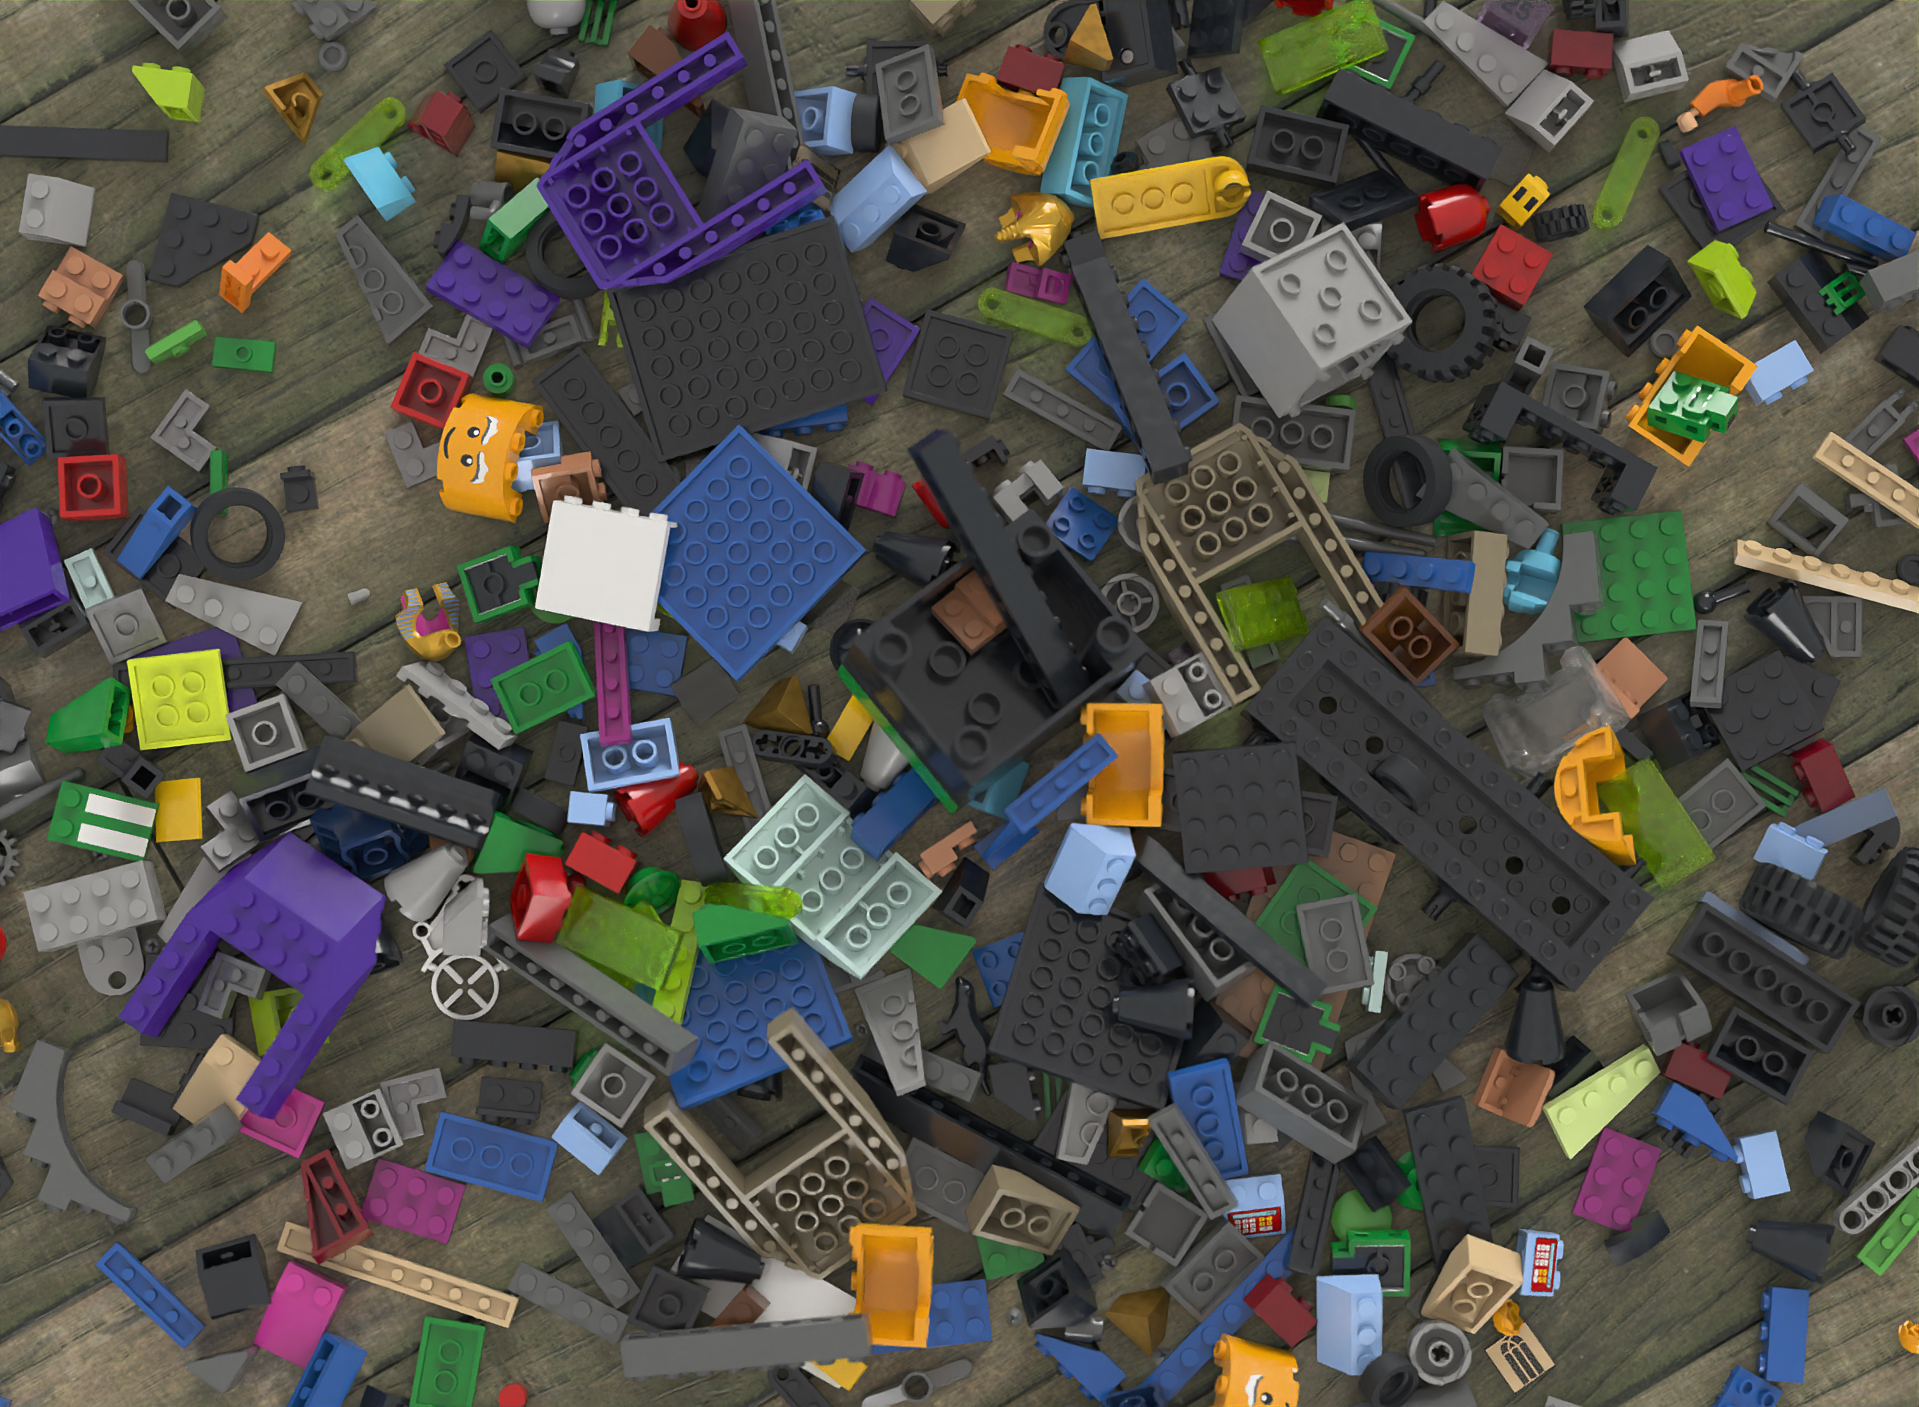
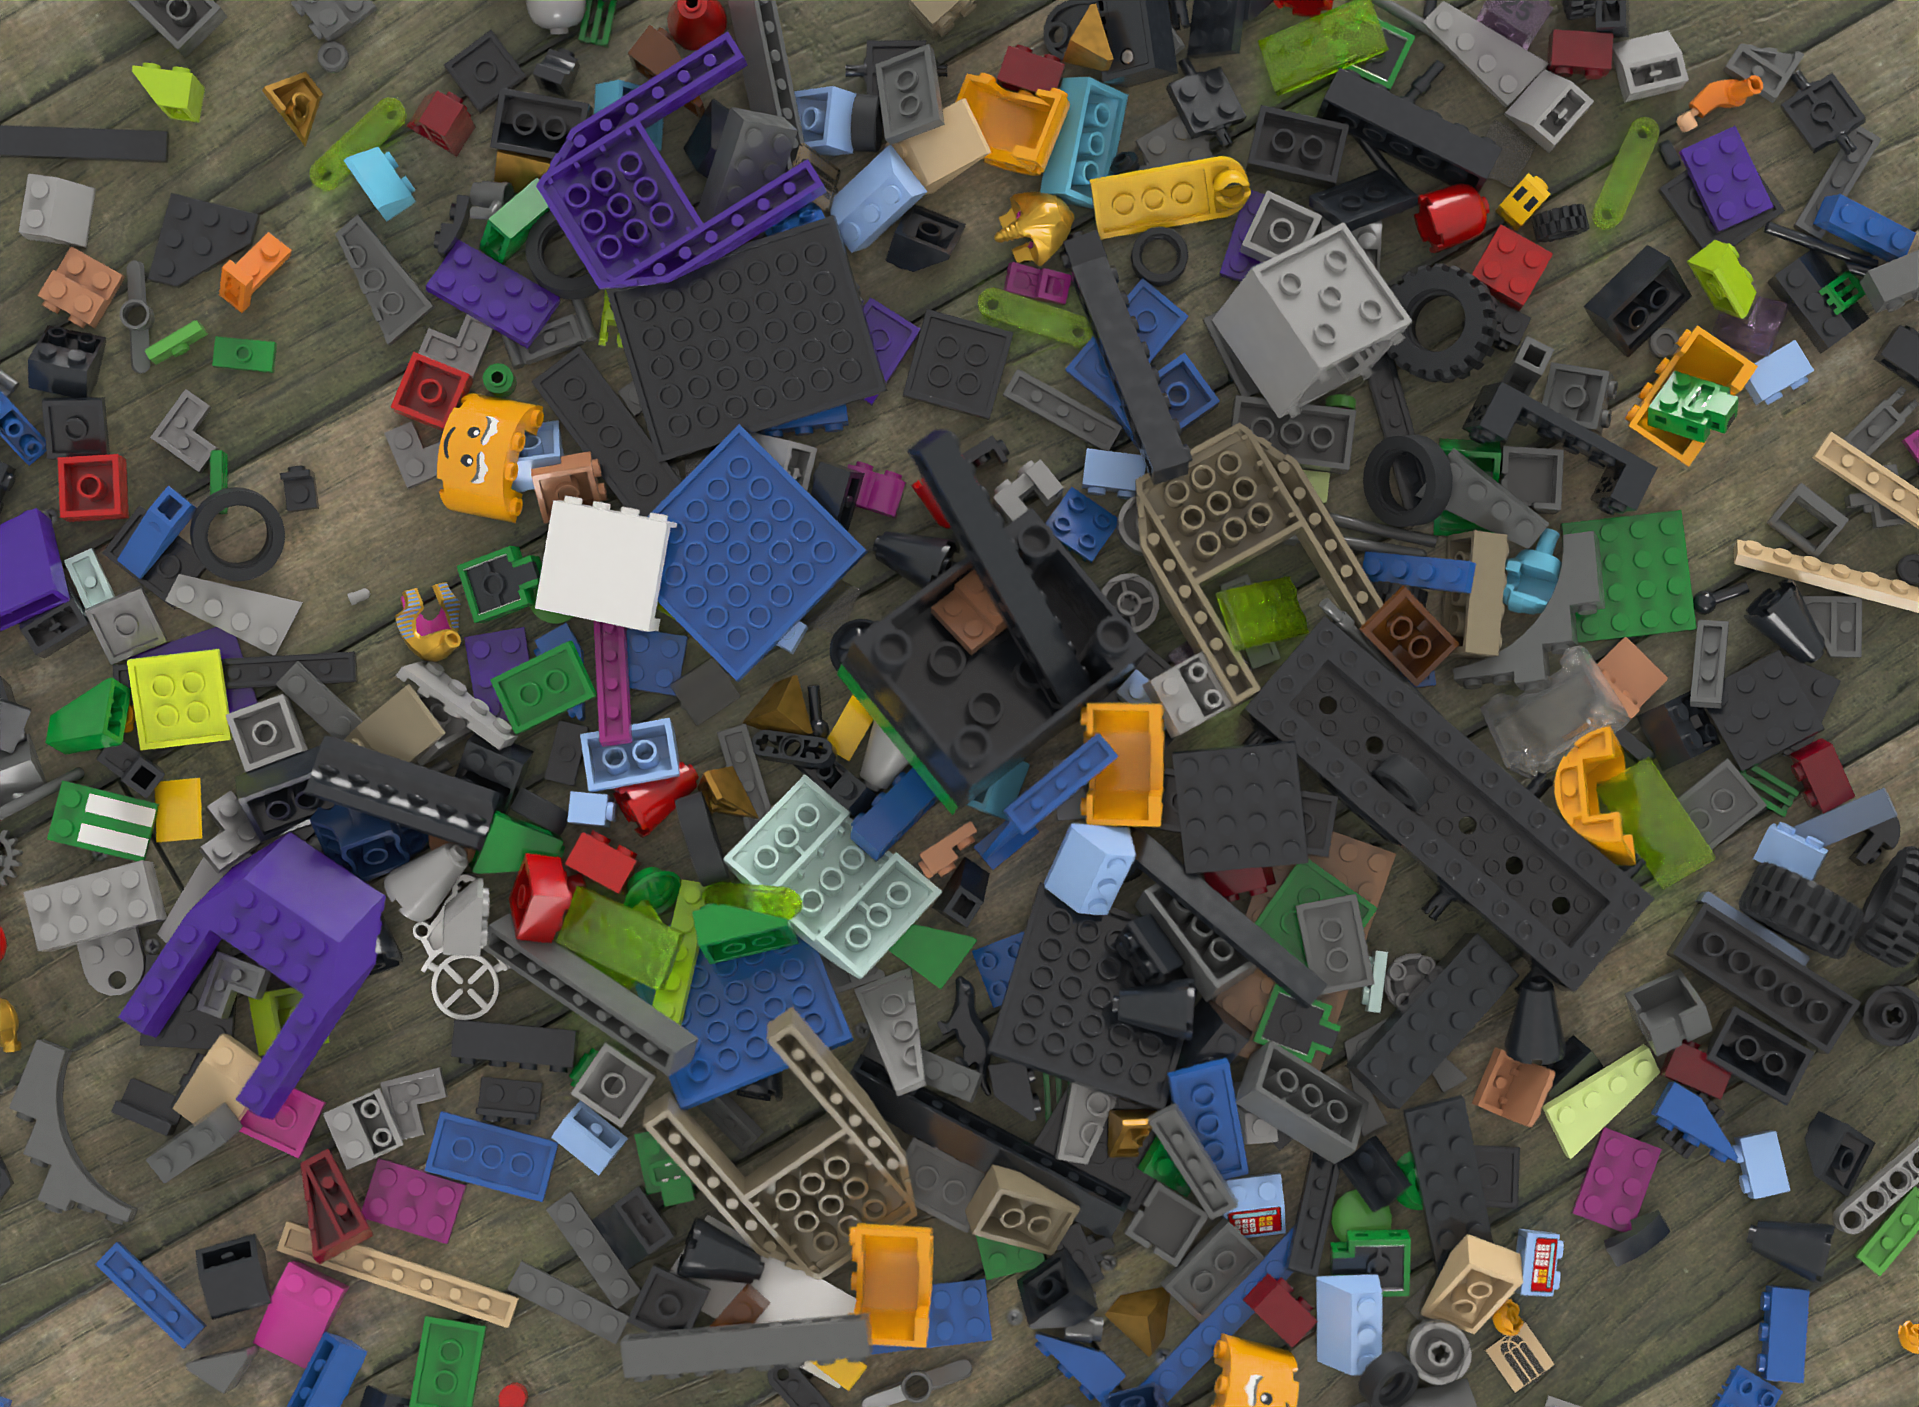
none -> black tyre [1131,226,1188,287]
none -> plate [1711,296,1788,357]

